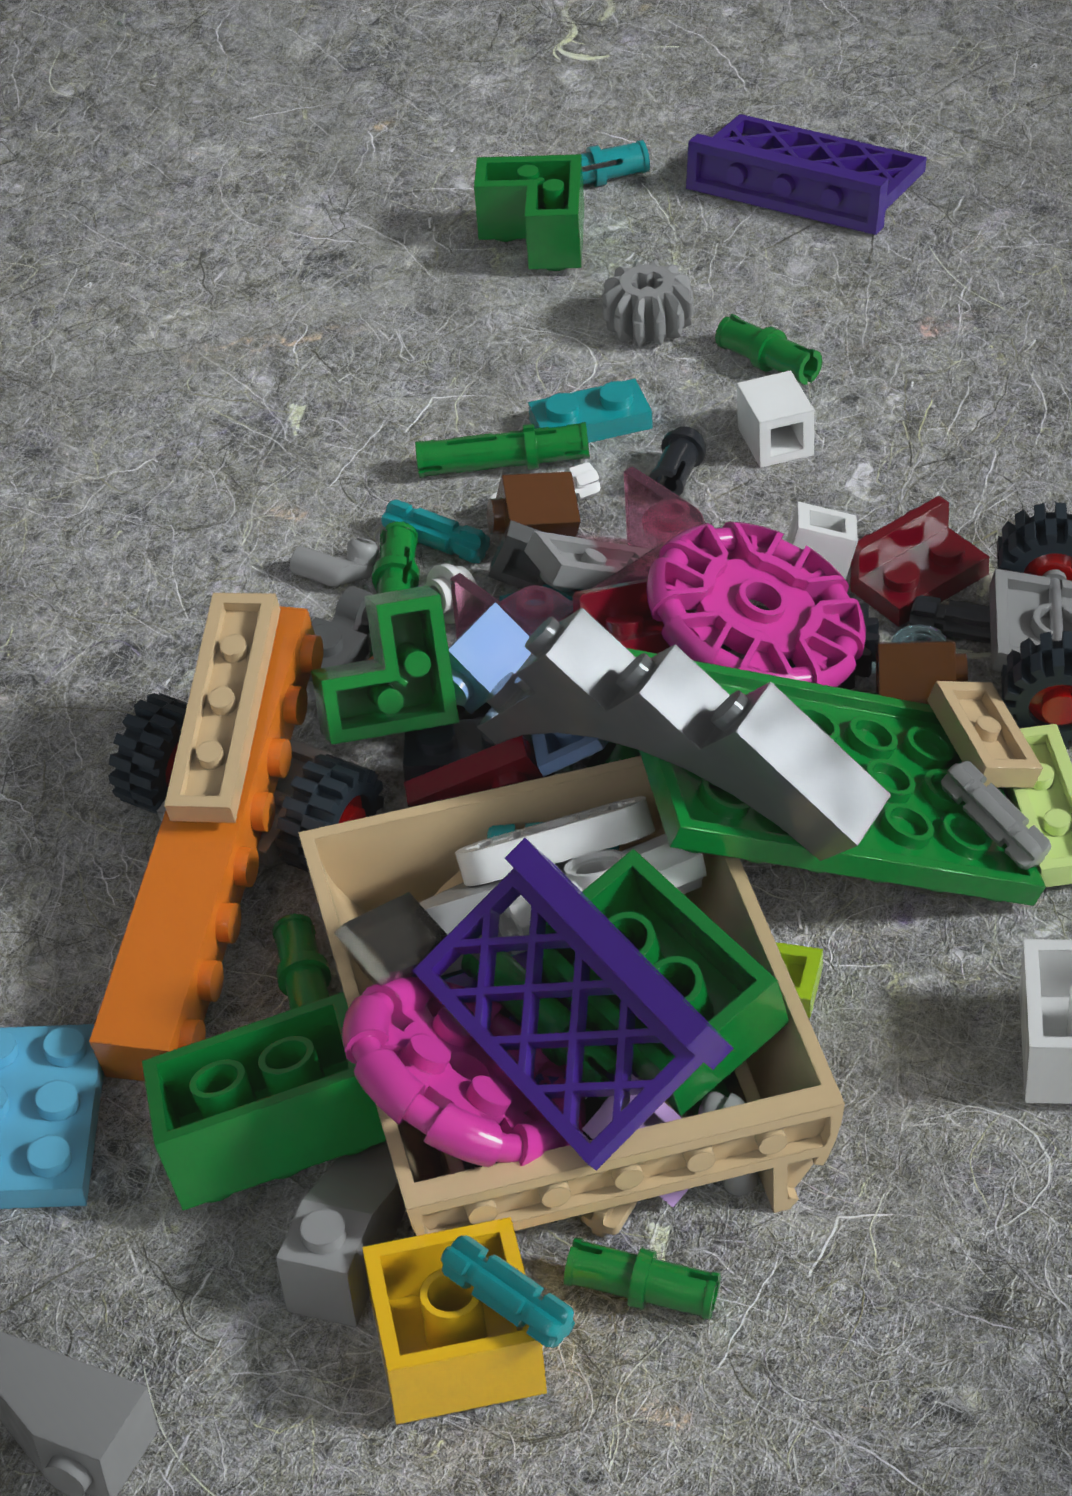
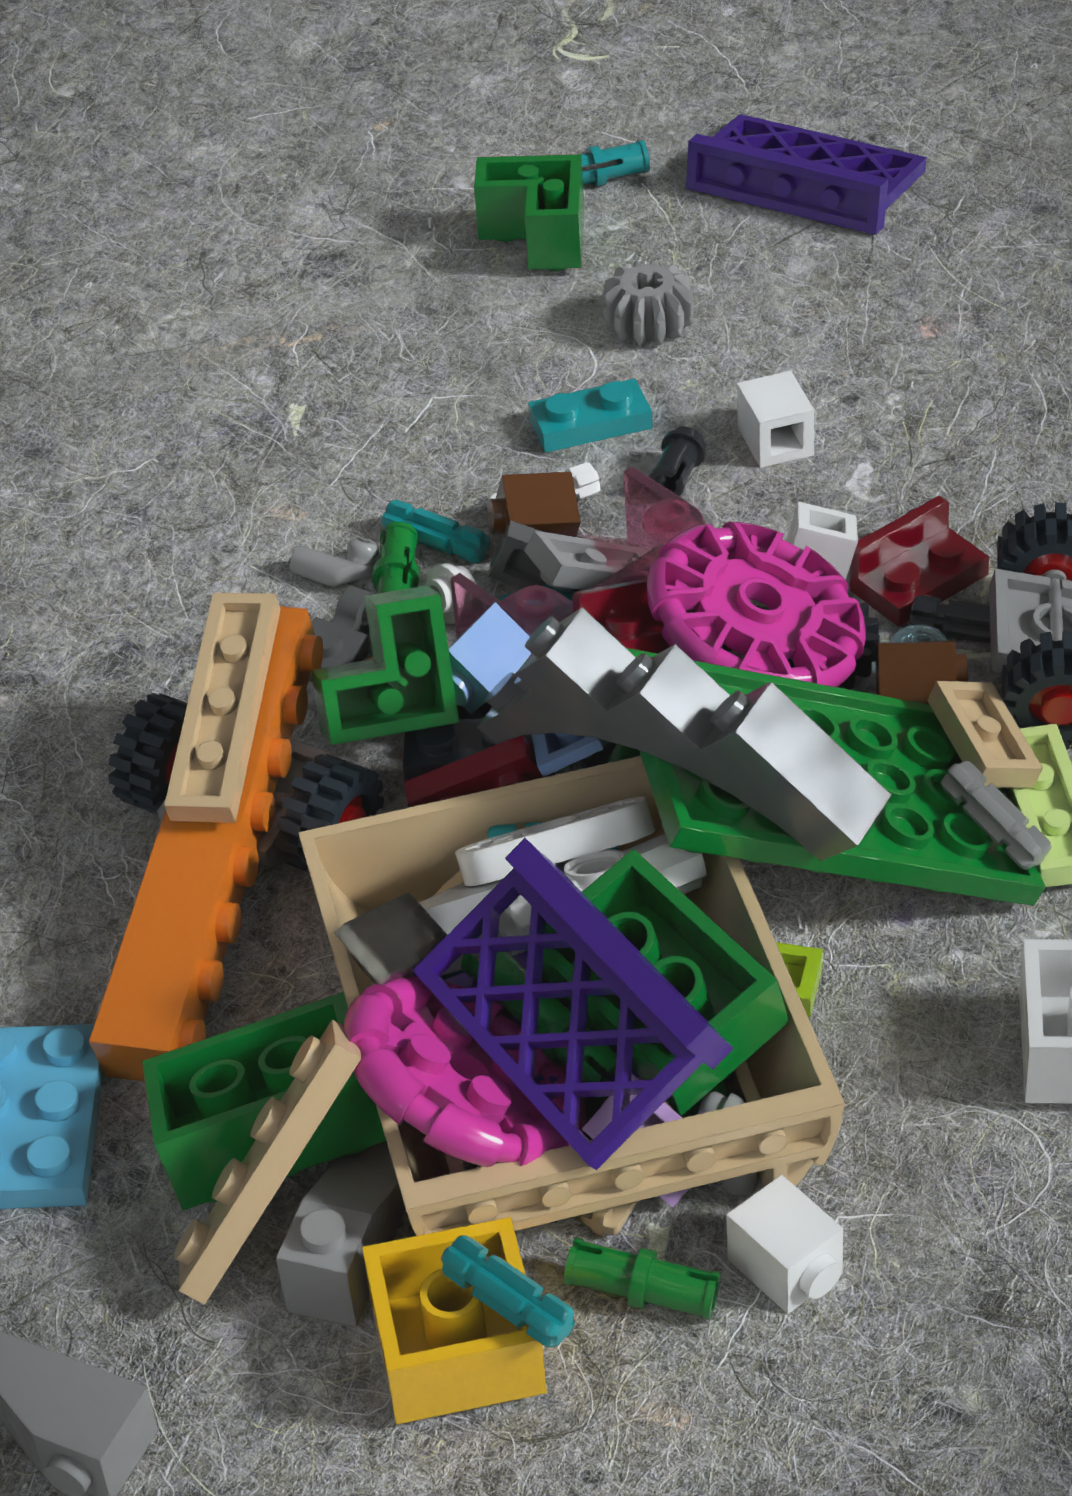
green pin [272,913,331,1009] -> none
green pin [415,422,590,478] -> none
green pin [715,314,822,385] -> none
none -> tan plate [174,1020,361,1305]
none -> white brick [726,1175,843,1314]

